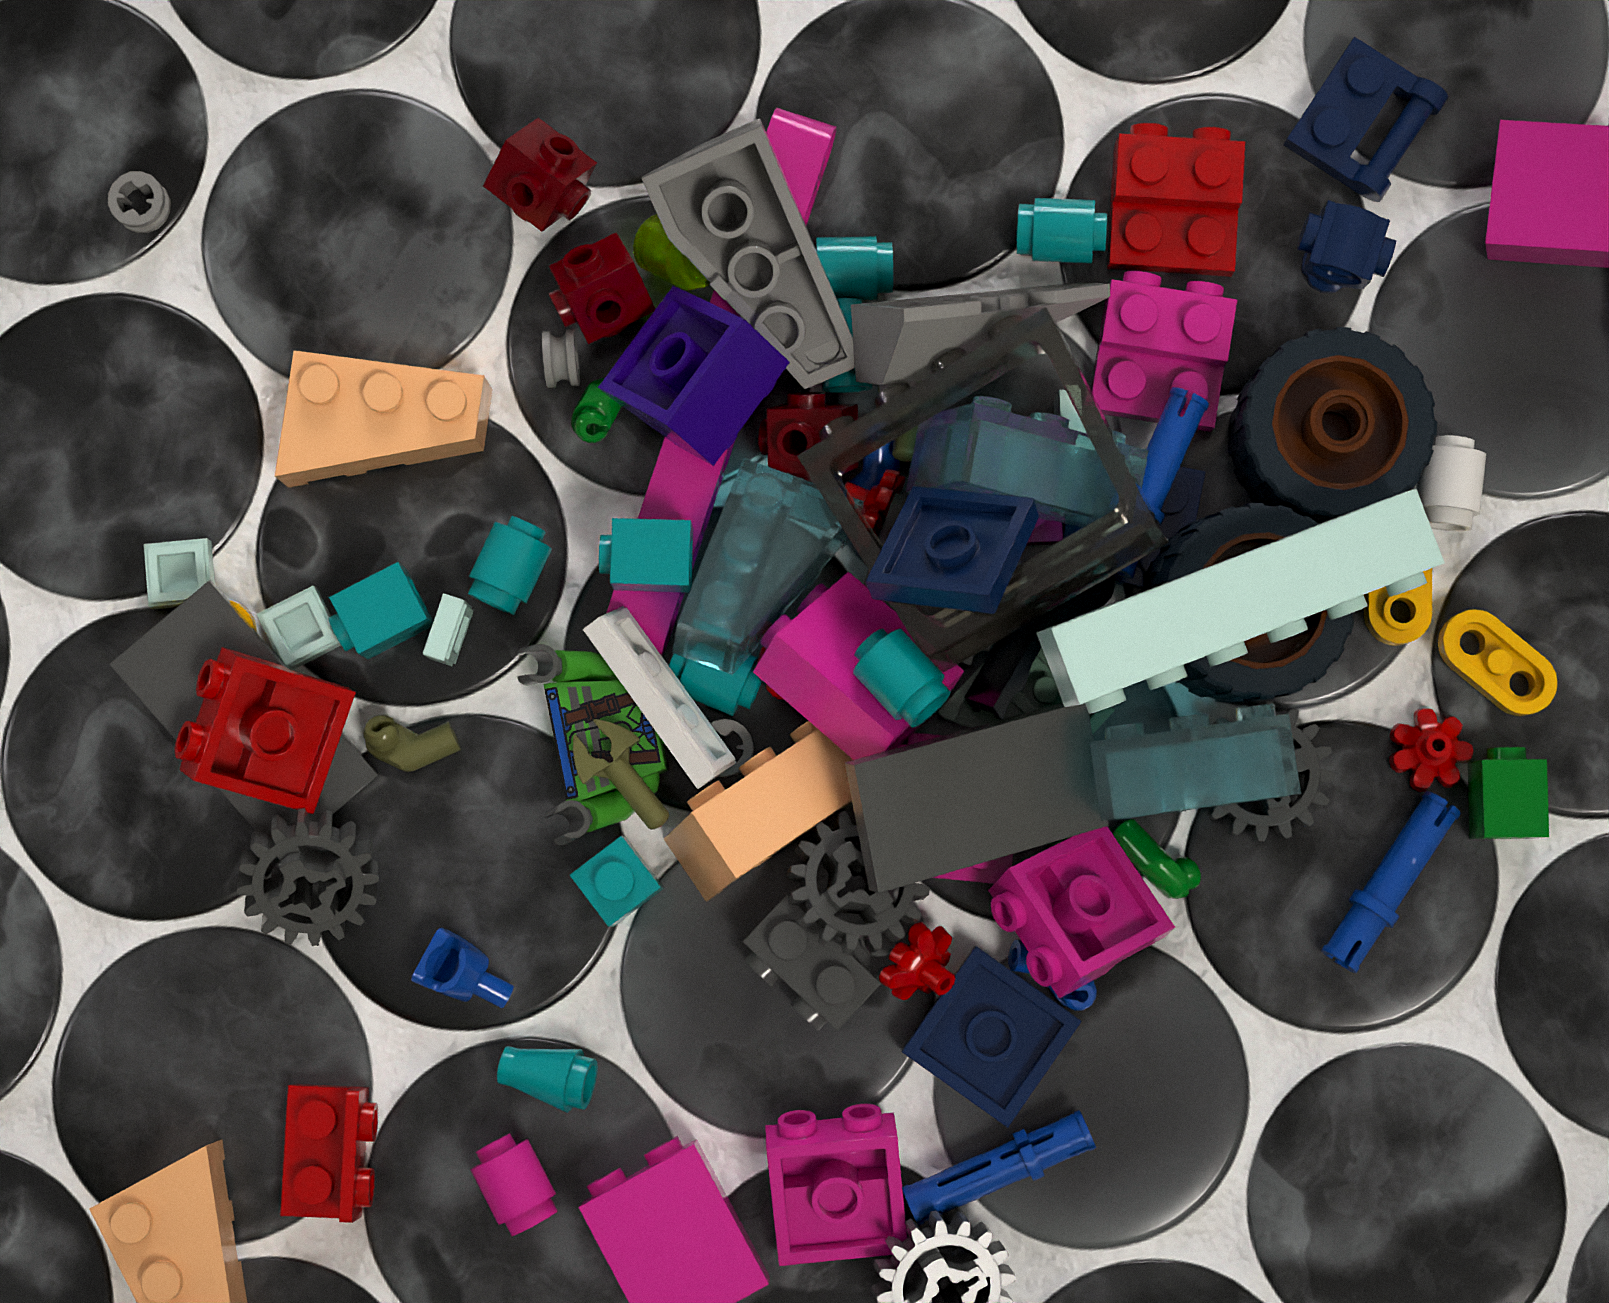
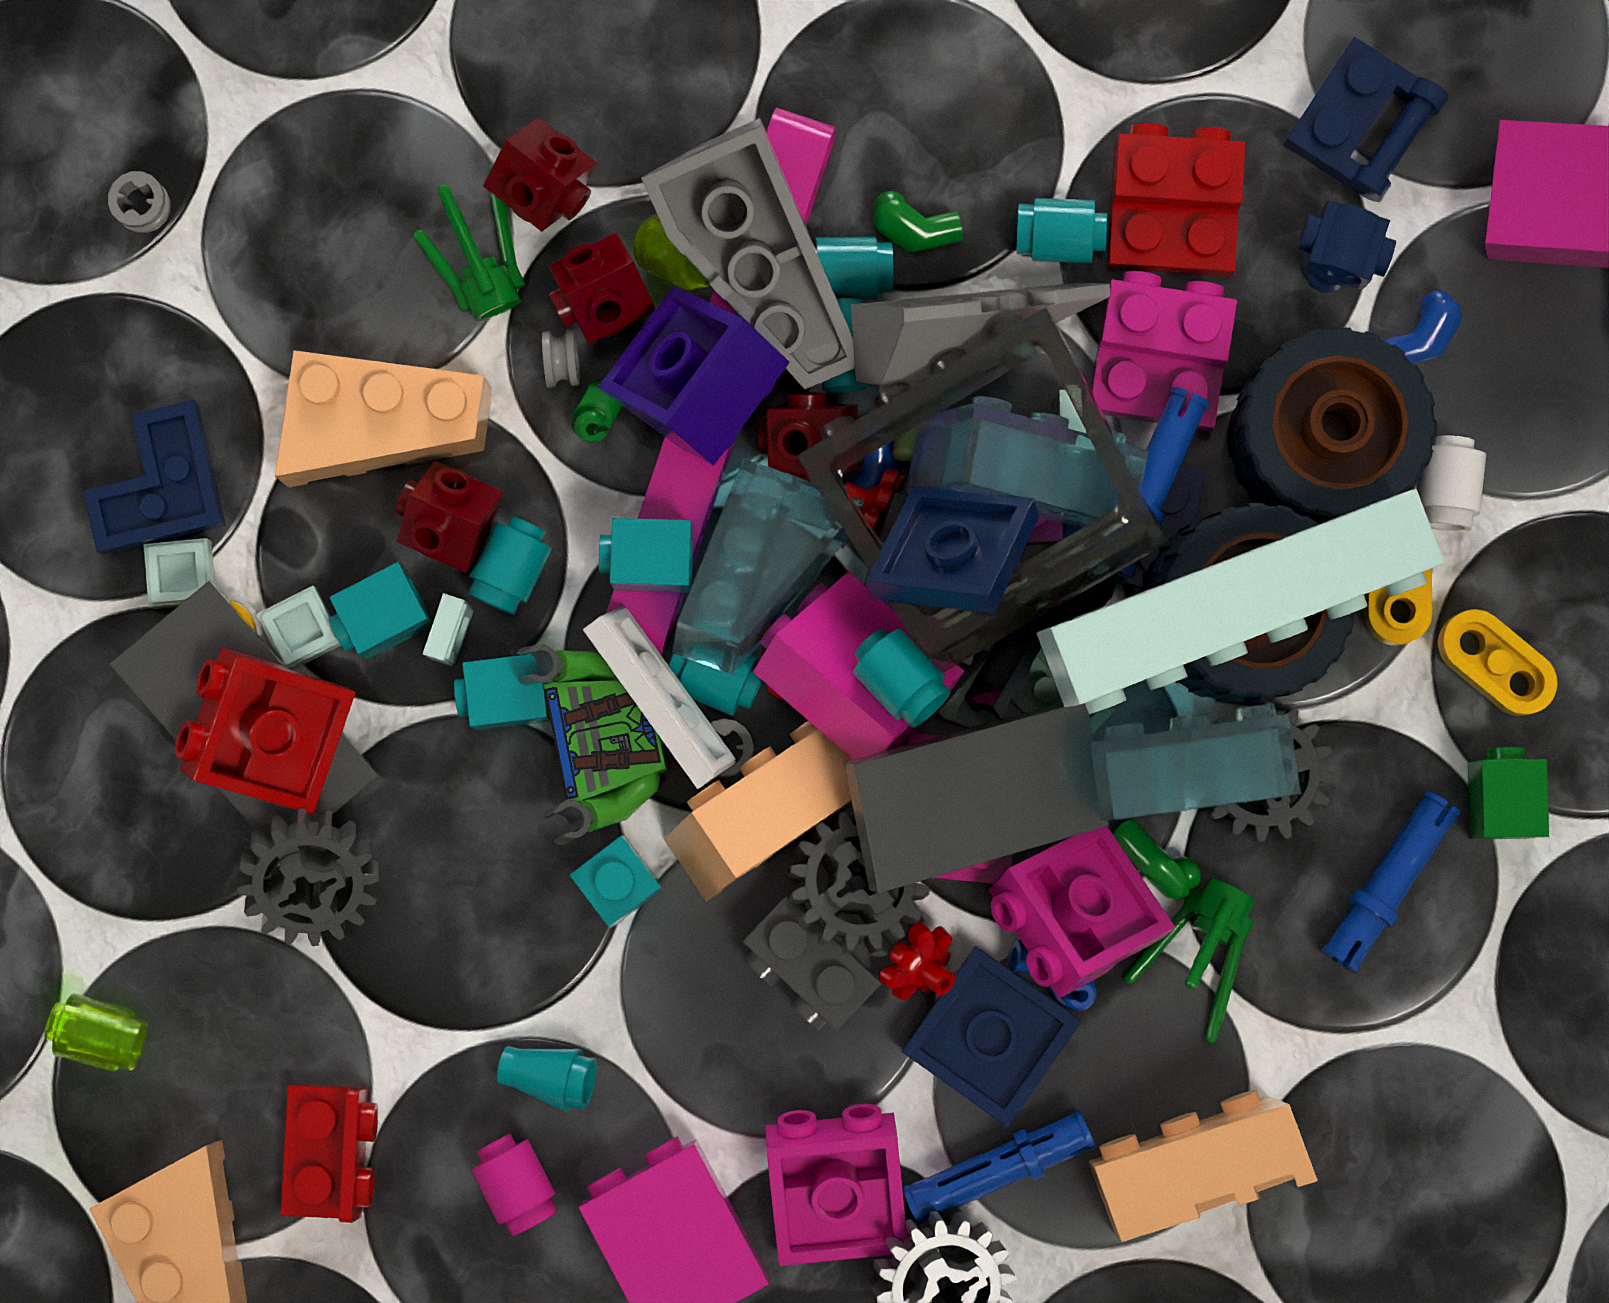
olive arm [363,715,461,772] -> none
blue piece [411,928,514,1008] -> none
olive bar [573,719,669,830] -> none
red plant [1389,708,1473,792] -> none
none -> clear neon green brick [45,993,148,1072]
none -> dark blue plate [83,400,226,555]
none -> dark red brick [395,460,504,573]
none -> green plant [413,166,525,321]
none -> teal brick [454,654,550,731]
none -> green arm [872,191,964,253]
none -> light nougat wedge [1088,1090,1318,1242]
none -> green plant [1124,878,1255,1045]
none -> blue arm [1383,291,1462,364]

